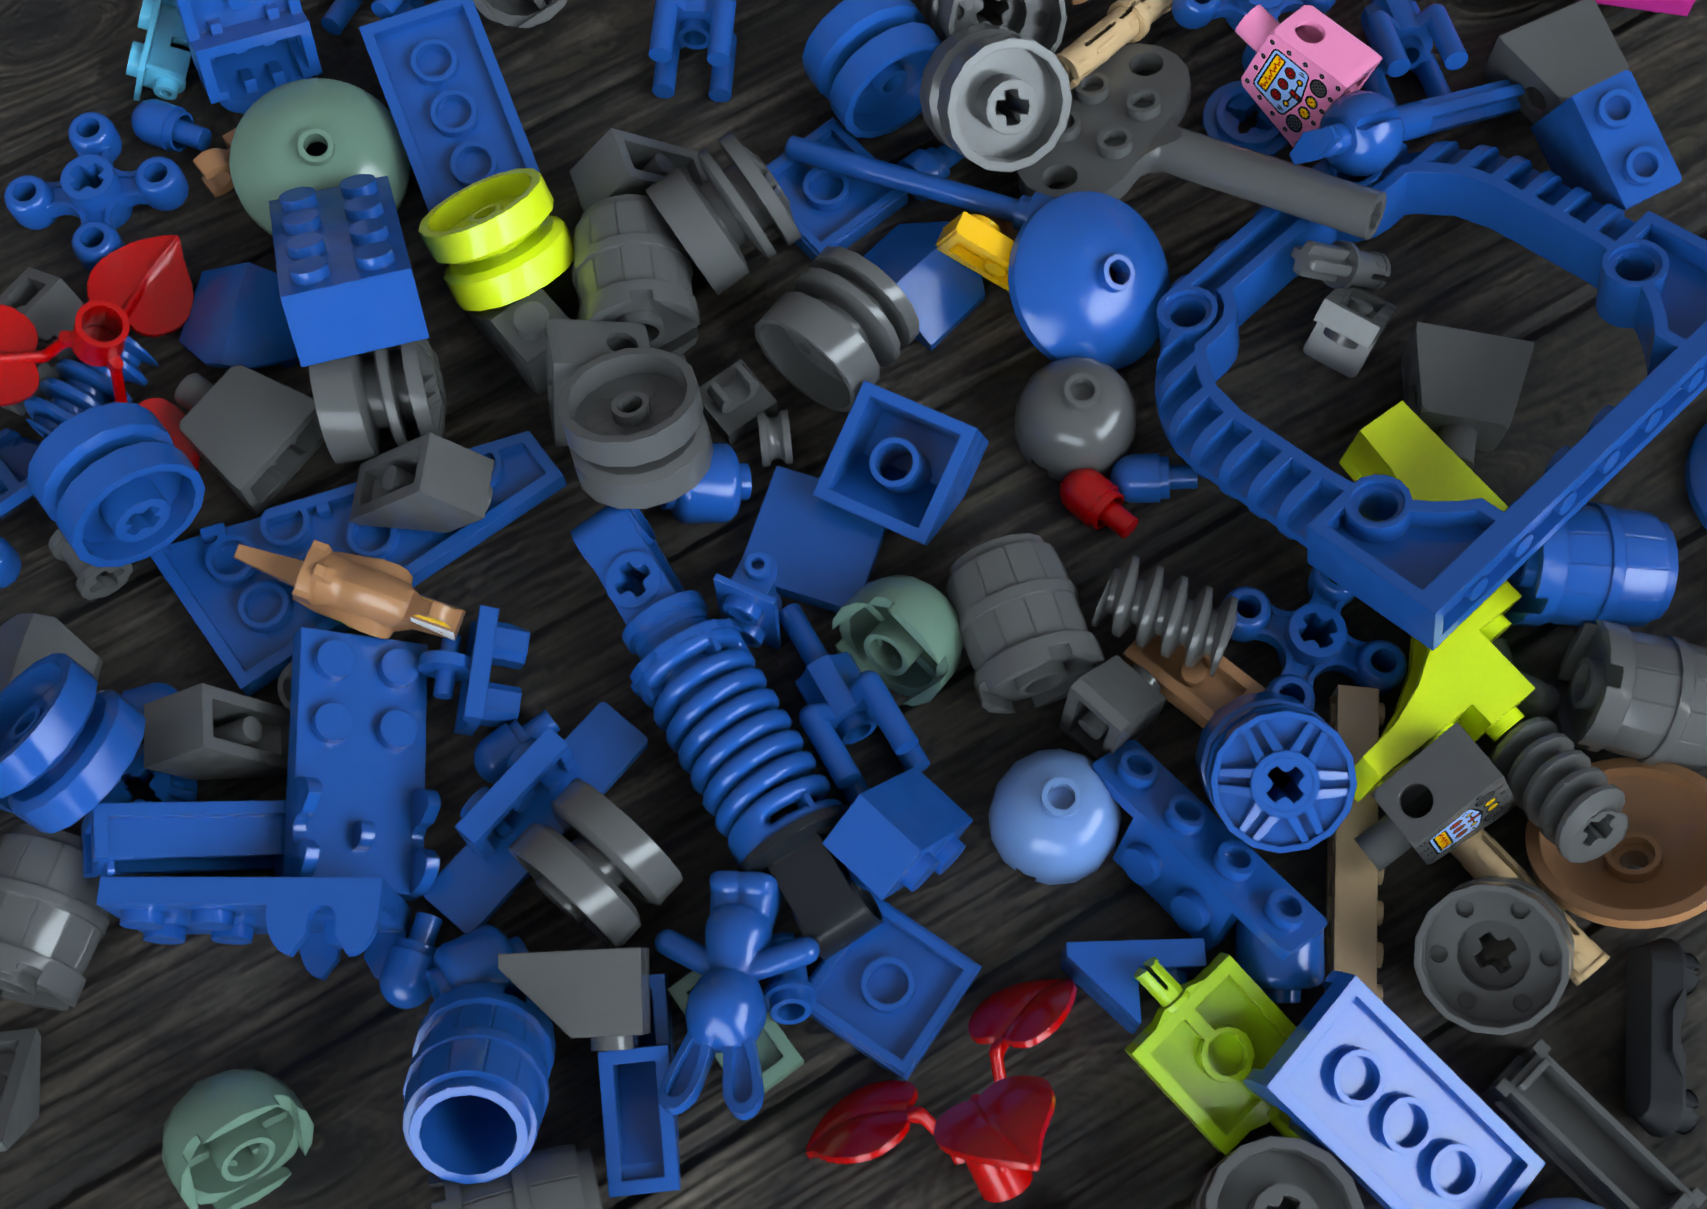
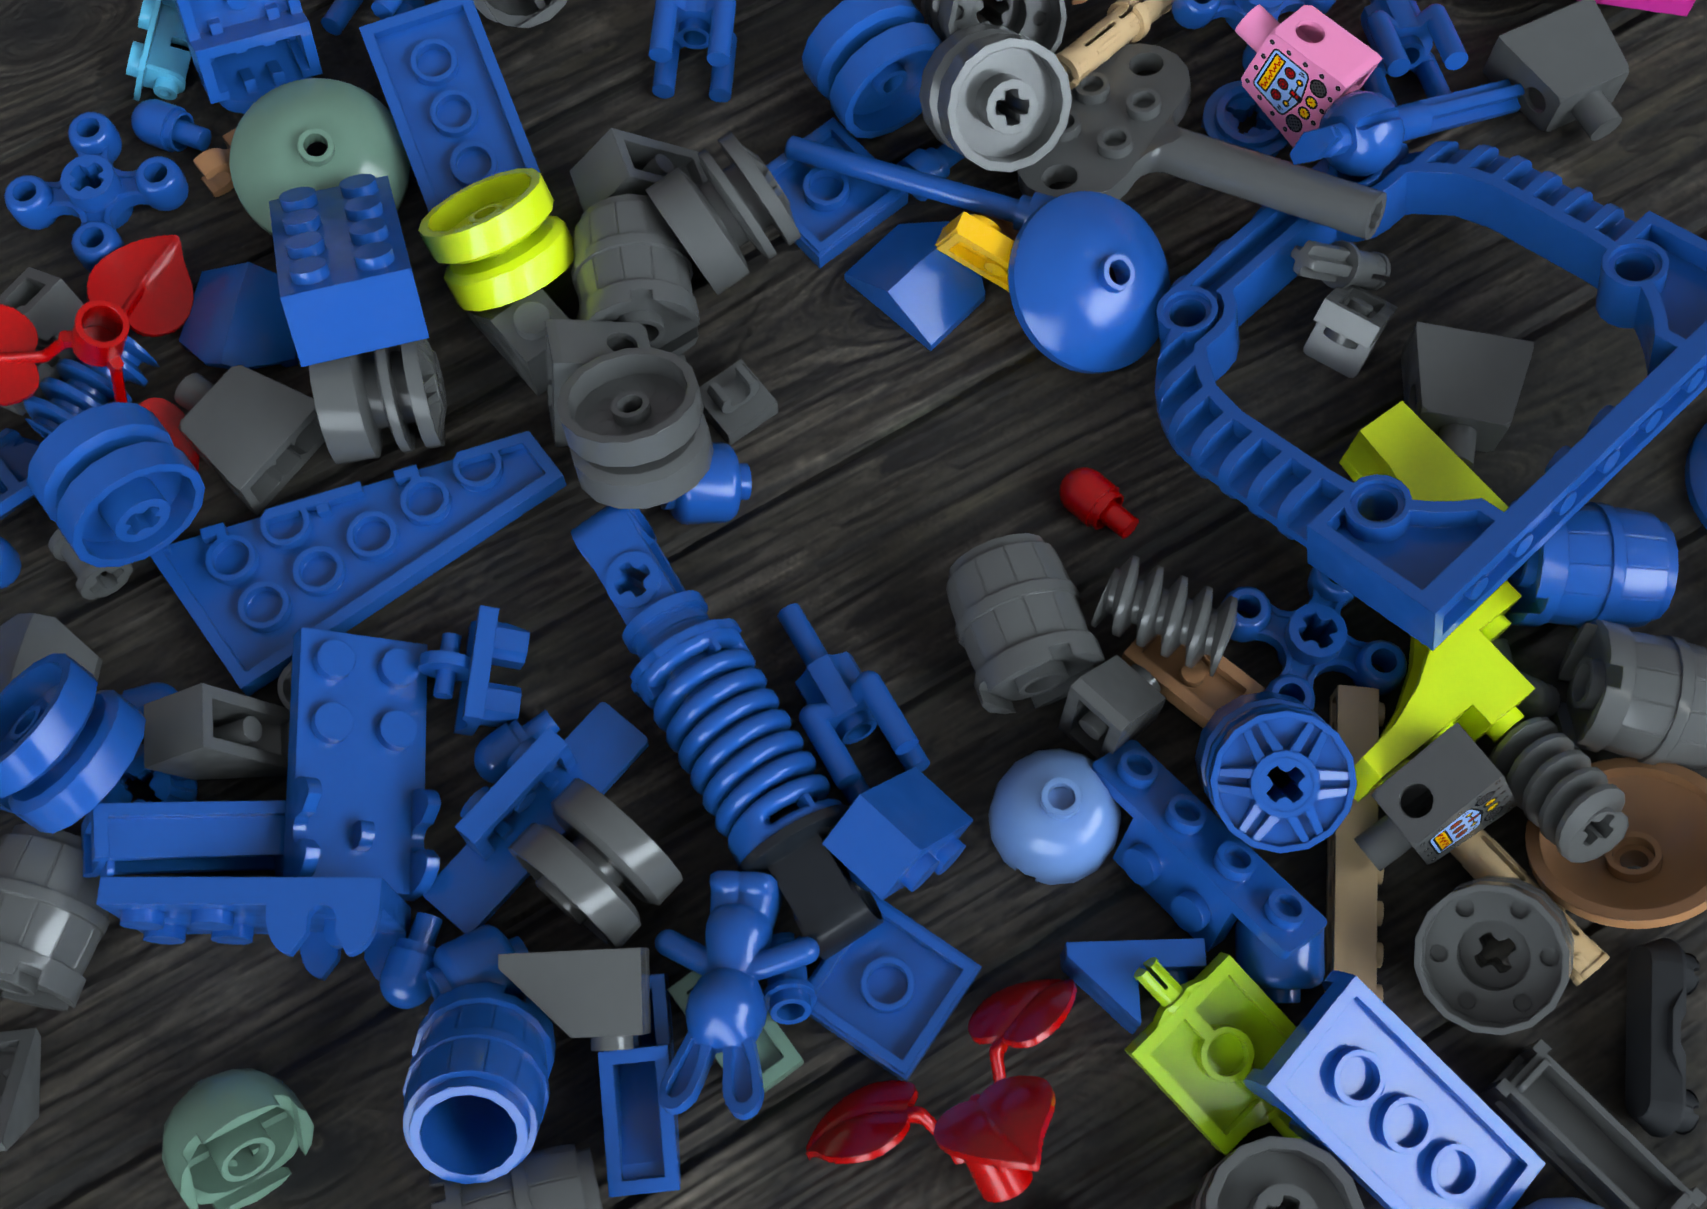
medium nougat animal [234,540,466,641] -> none
dark grey slope [349,432,494,533] -> none
blue hinge [713,550,782,650] -> none
blue tile [742,466,887,613] -> none
dark grey wheel [754,246,919,412] -> none
dark grey bush [757,409,793,467] -> none
blue slope [812,380,989,546] -> none
sand green cylinder [832,575,963,706] -> none
dark grey cylinder [1014,356,1137,482] -> none
blue cylinder [1110,453,1198,503] -> none
blue panel [1530,70,1682,211] -> none

